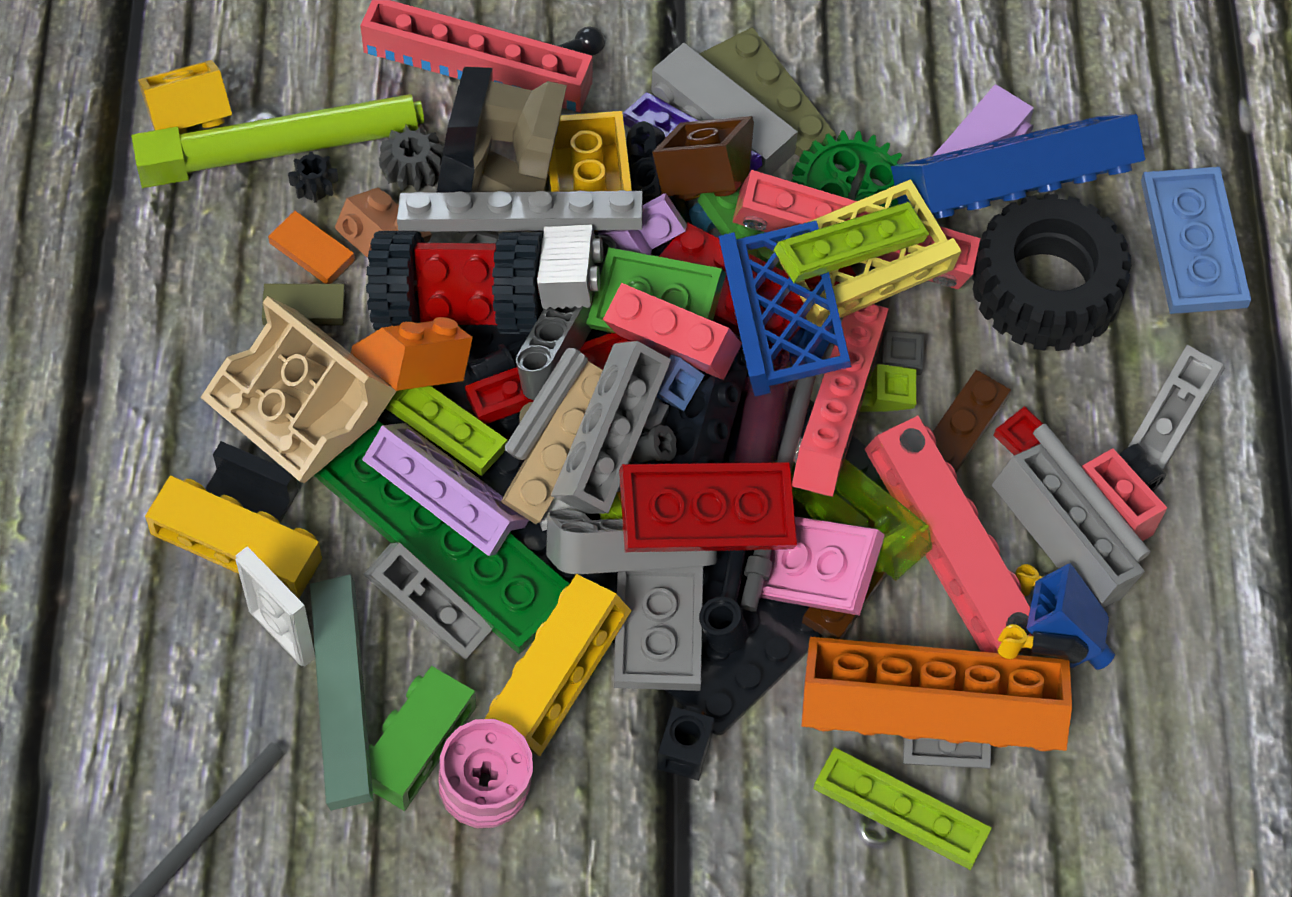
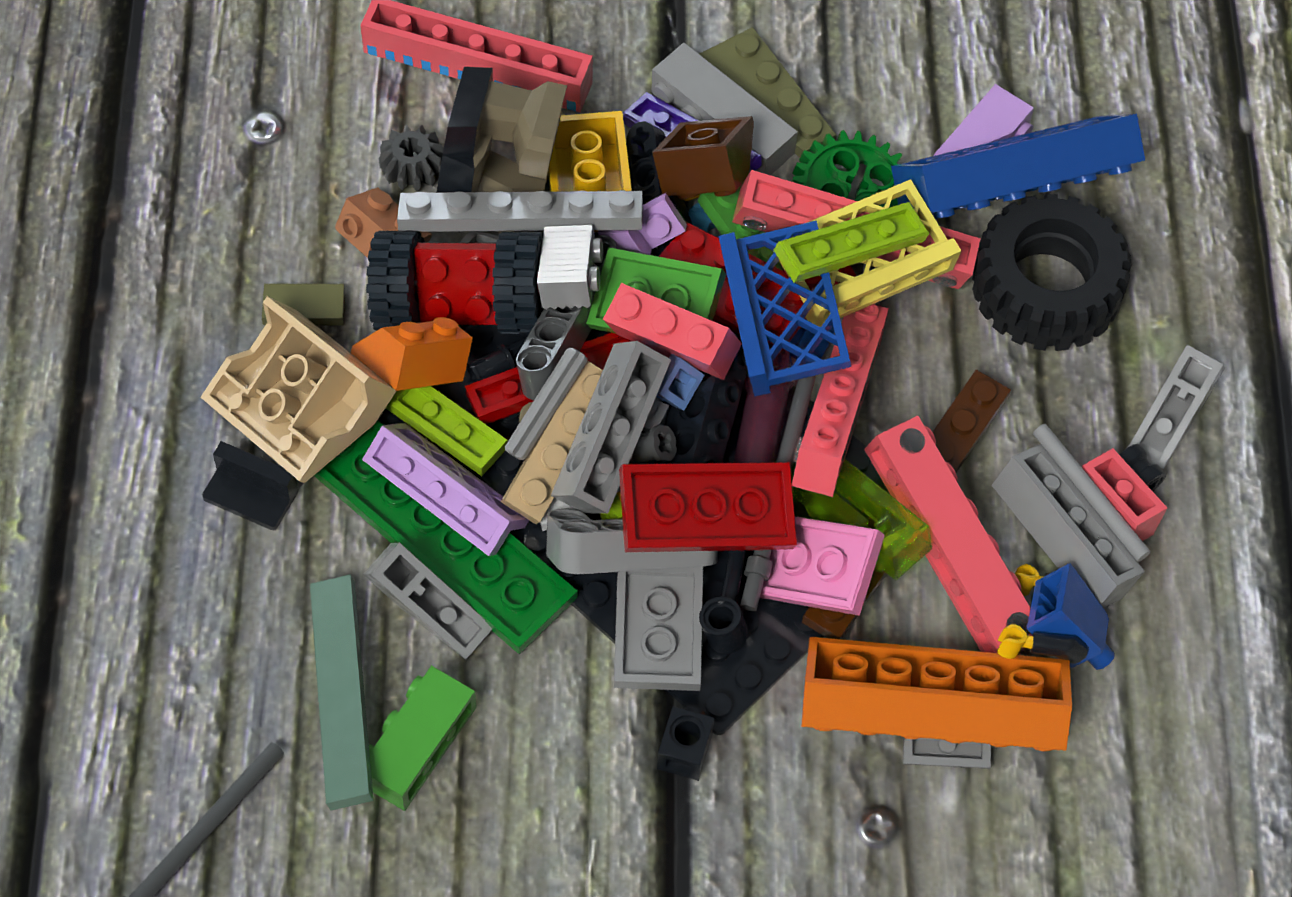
lime brick [131,94,424,188] -> none
yellow slope [138,60,232,134] -> none
yellow brick [145,475,322,599] -> none
white tile [235,546,315,667] -> none
orange tile [268,211,355,284] -> none
black gear [288,152,339,203] -> none
bright pink wheel [439,719,533,828] -> none
yellow brick [484,574,632,756] -> none
black bar [558,26,604,56] -> none
lime plate [813,747,992,870] -> none
lime slope [860,364,917,412] -> none
dark grey tile [881,330,924,375] -> none
red tile [994,406,1043,455] -> none
medium blue plate [1141,167,1251,314] -> none

